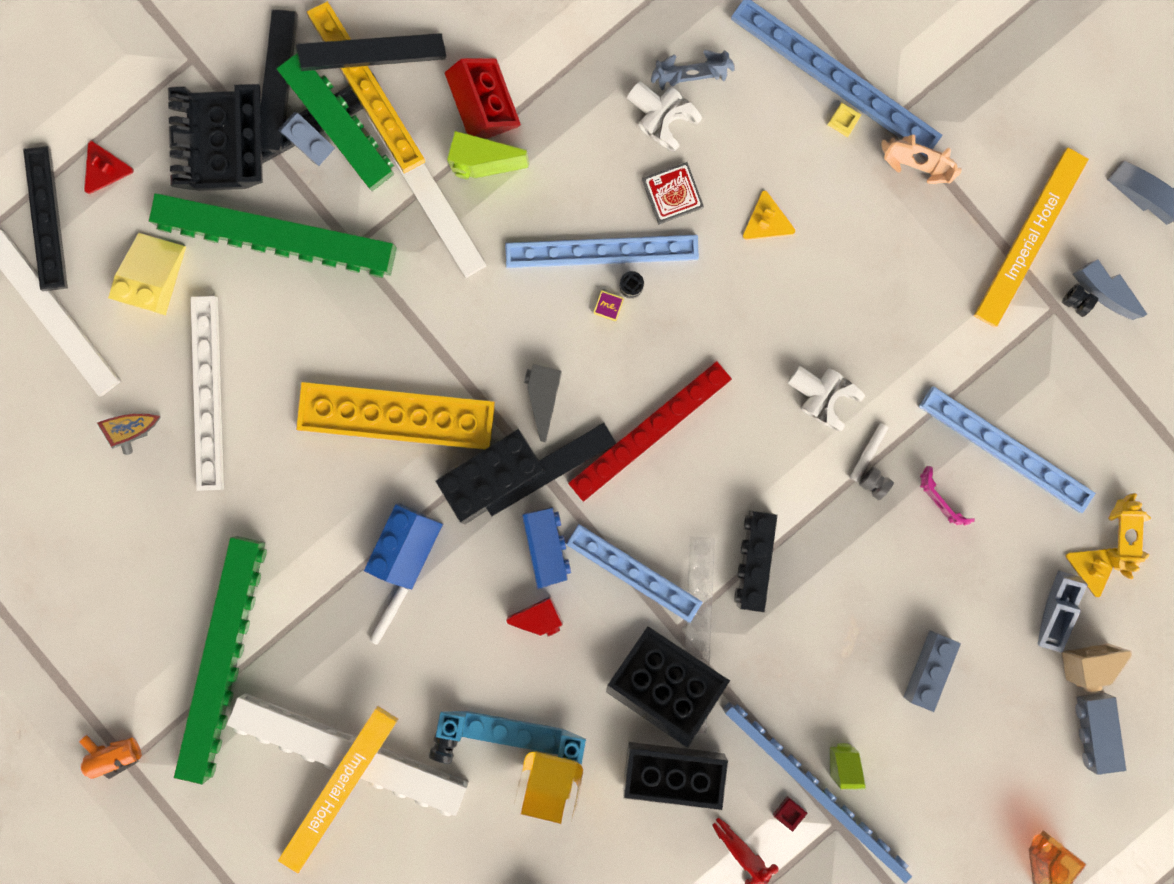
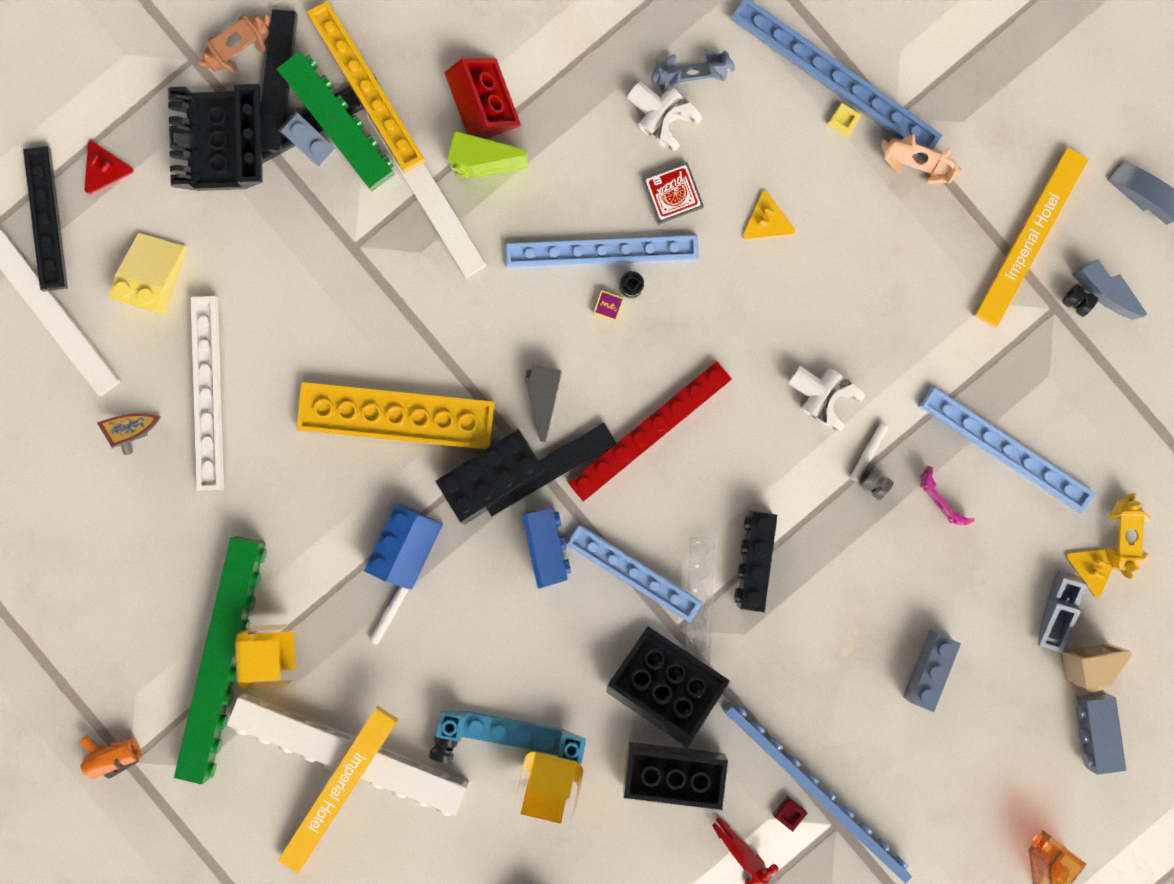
green brick [148,193,397,278] -> none
black tile [296,33,446,71] -> none
red slope [506,596,563,637] -> none
lime slope [830,743,866,789] -> none
none -> nougat piece [198,14,270,73]
none -> yellow piece [235,624,296,690]

